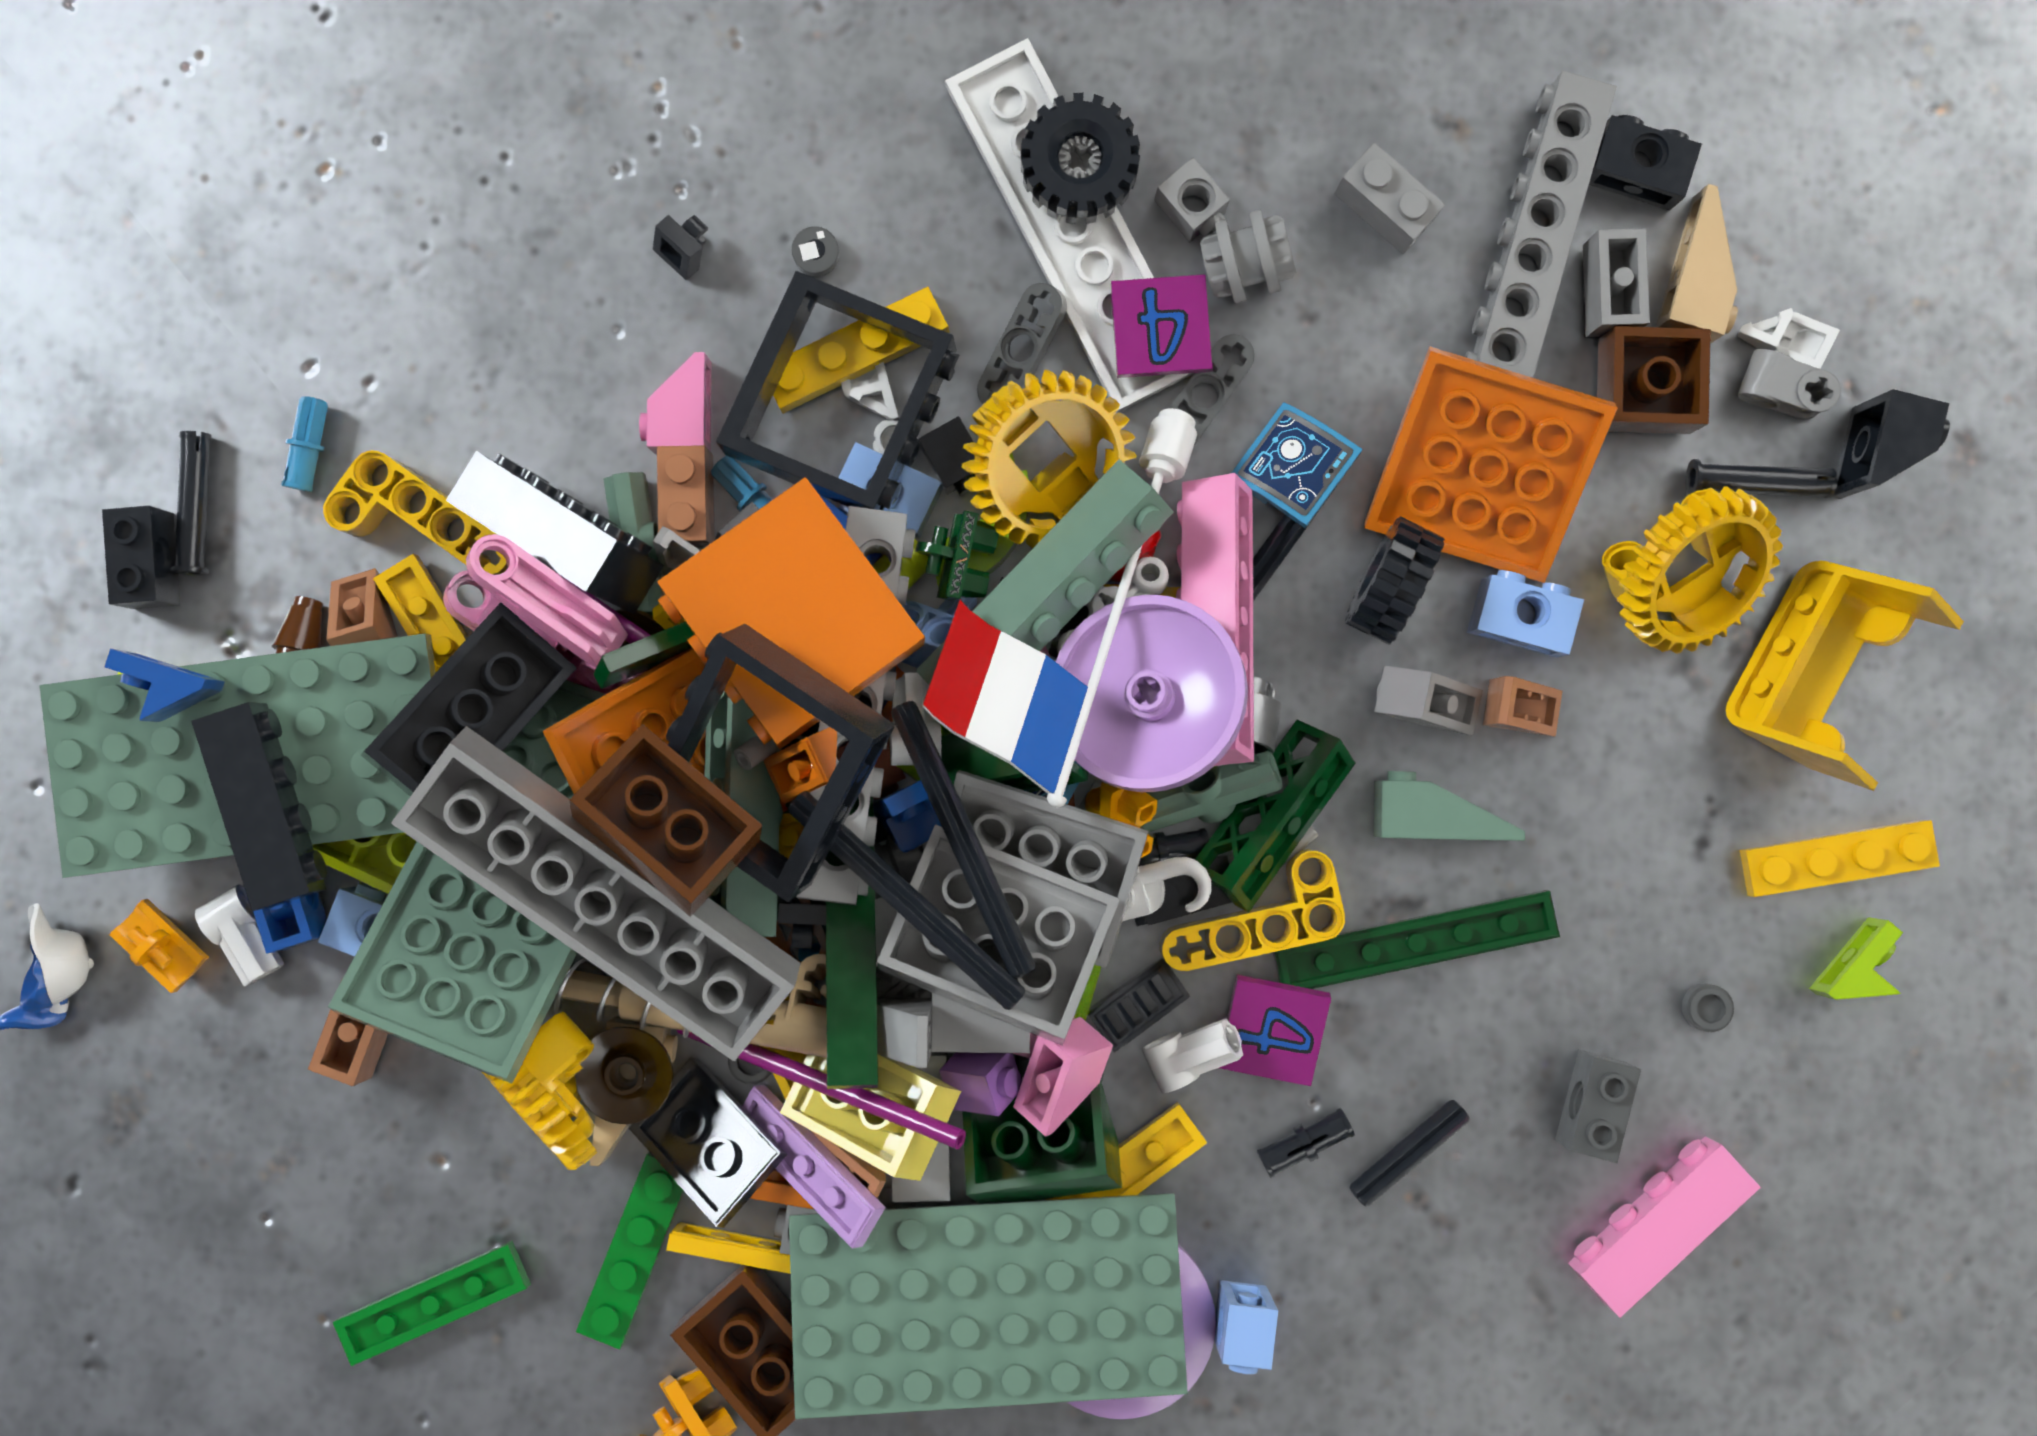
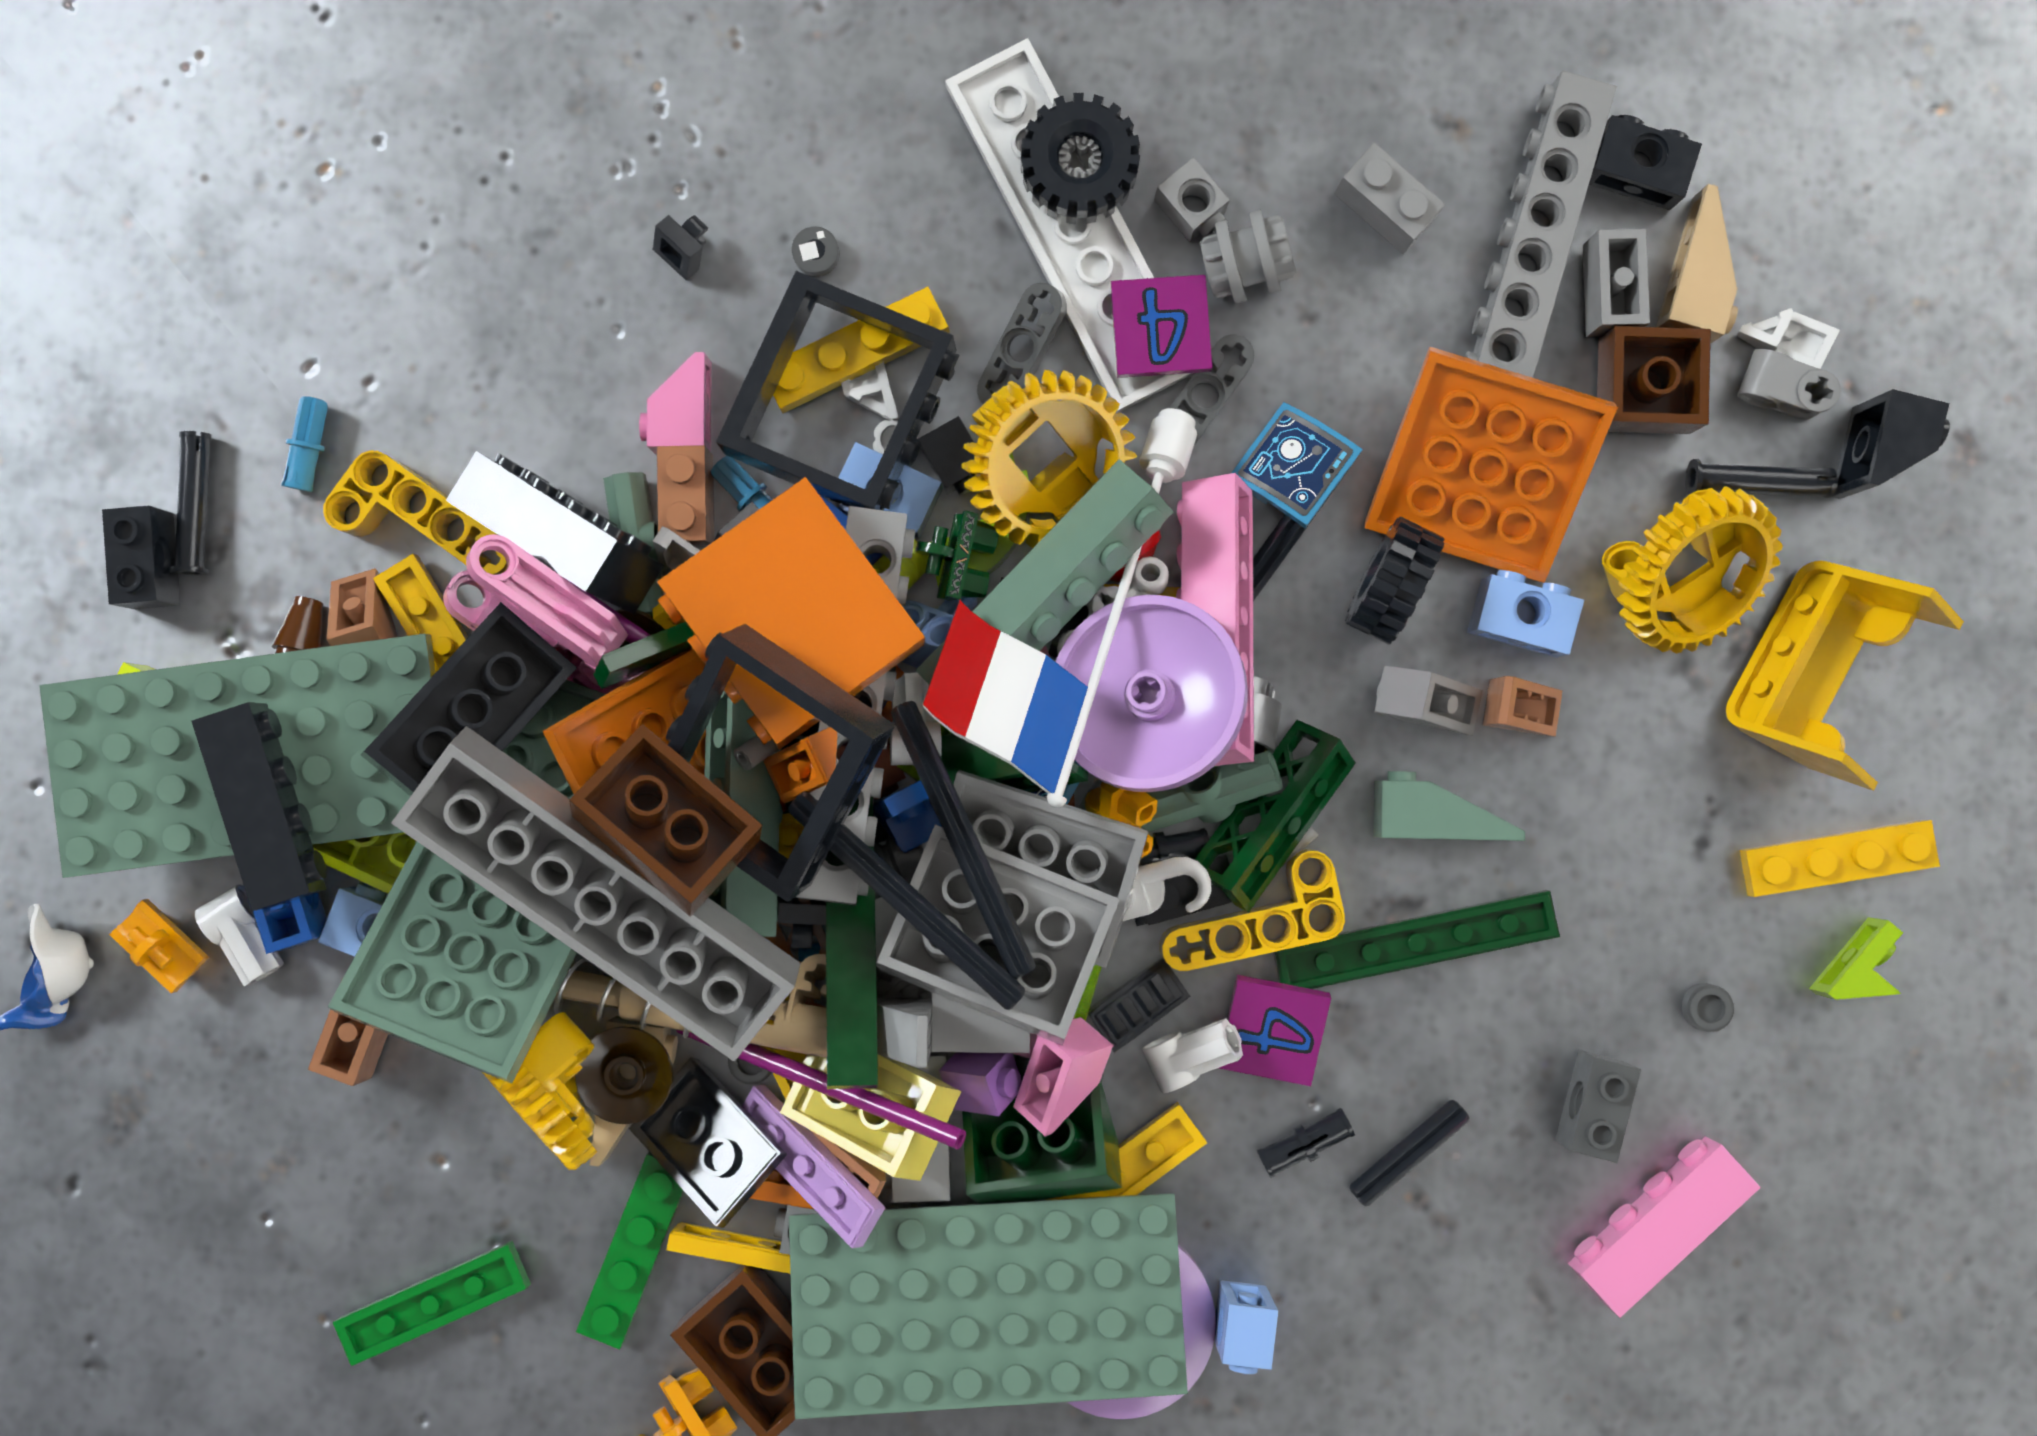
blue slope [104,648,225,722] -> none

